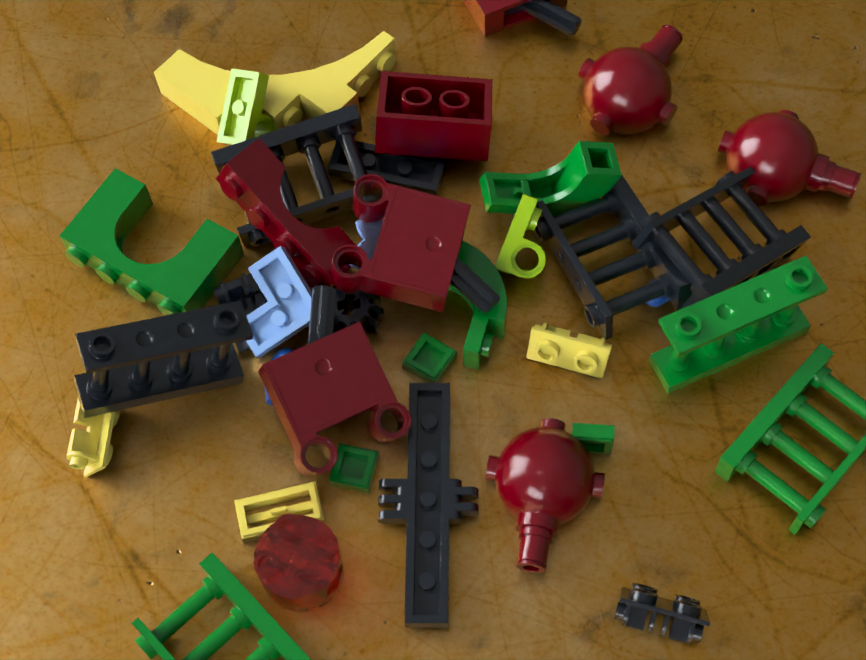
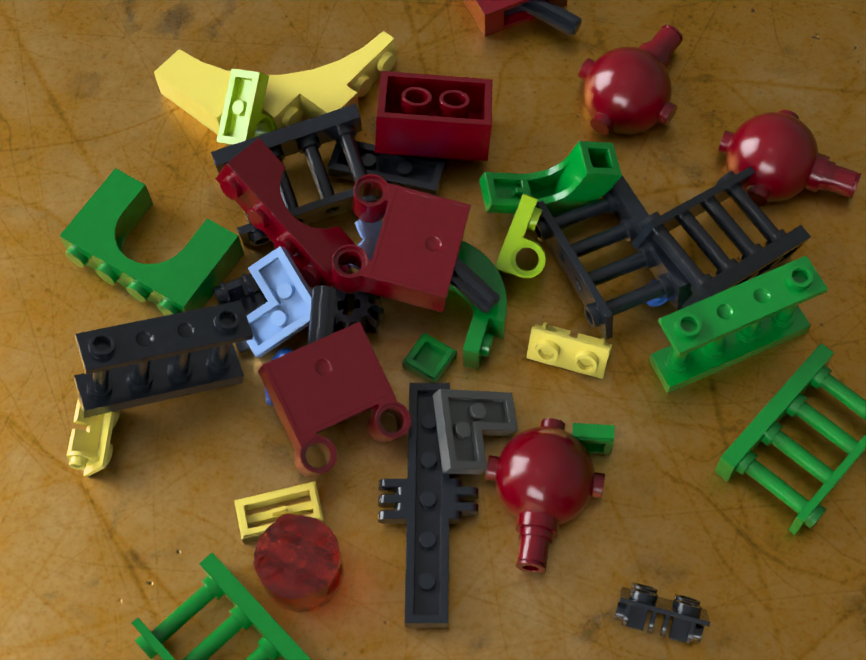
green tile [329,443,380,494] -> none
none -> dark grey plate [433,389,518,474]

